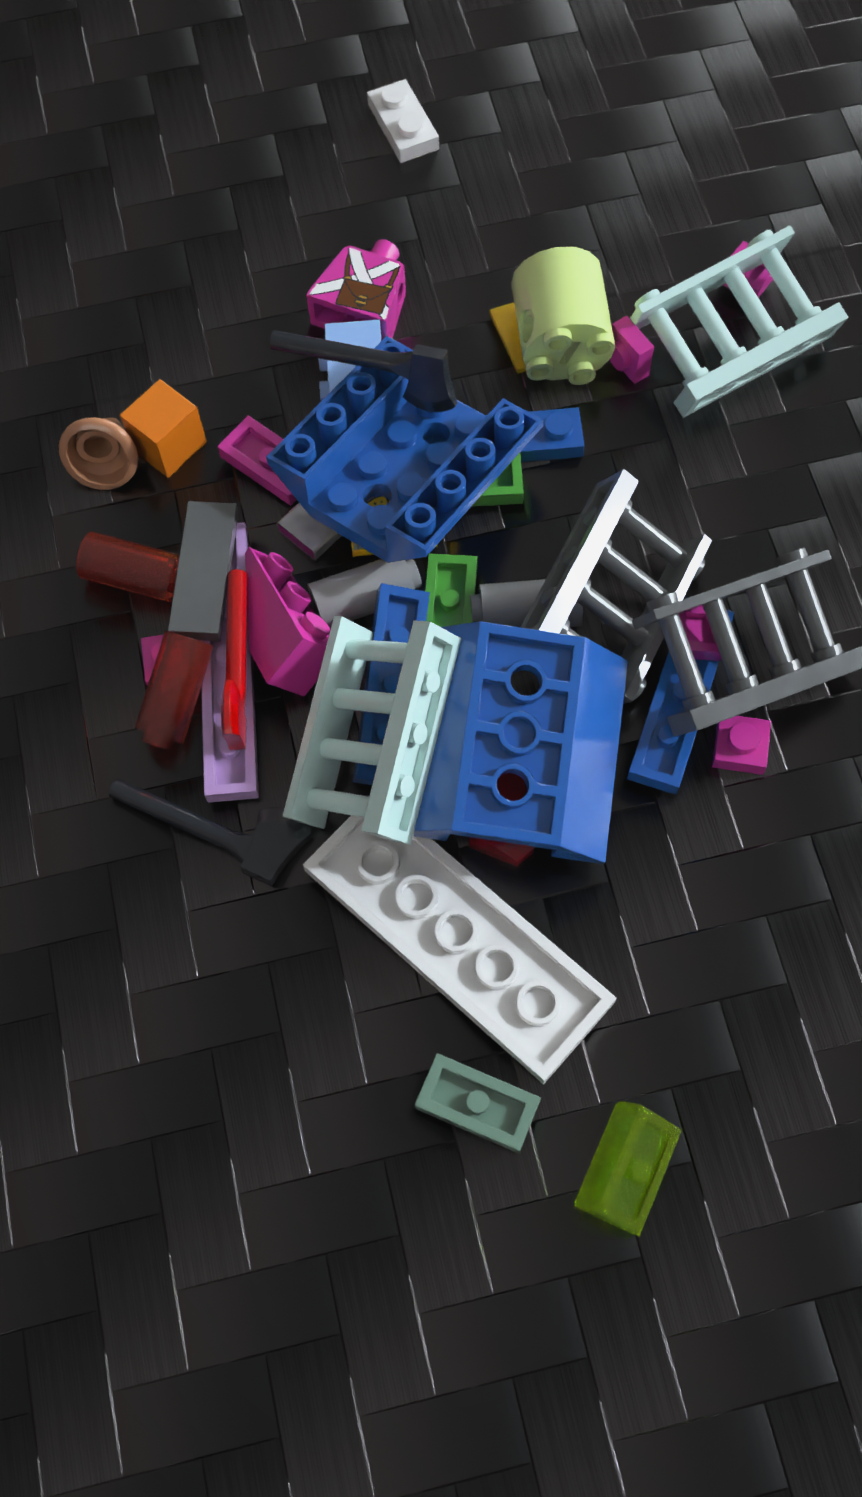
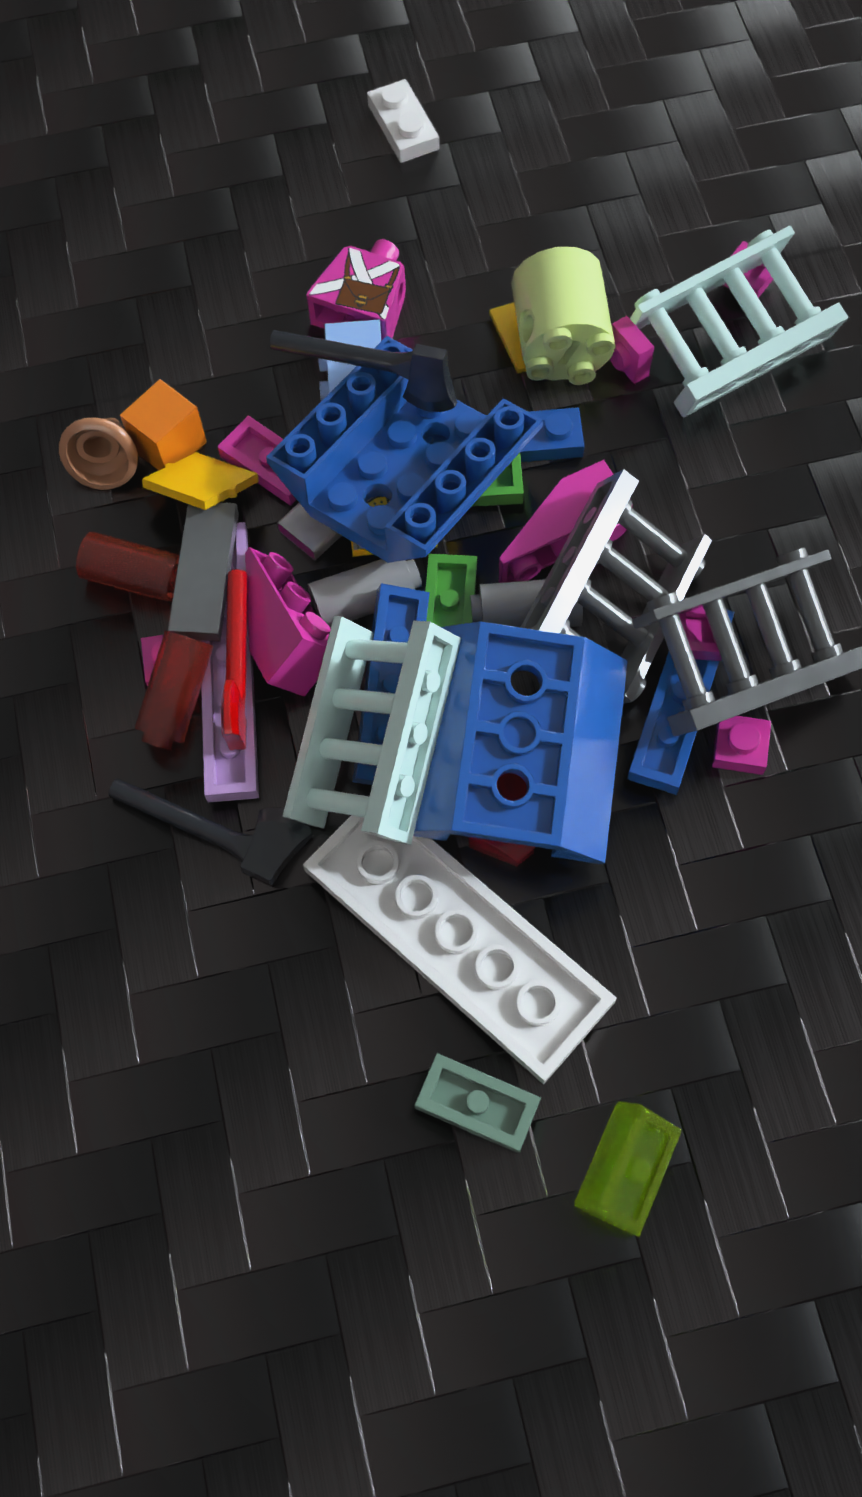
none -> yellow piece [142,452,258,510]
none -> dark pink slope [499,460,633,583]

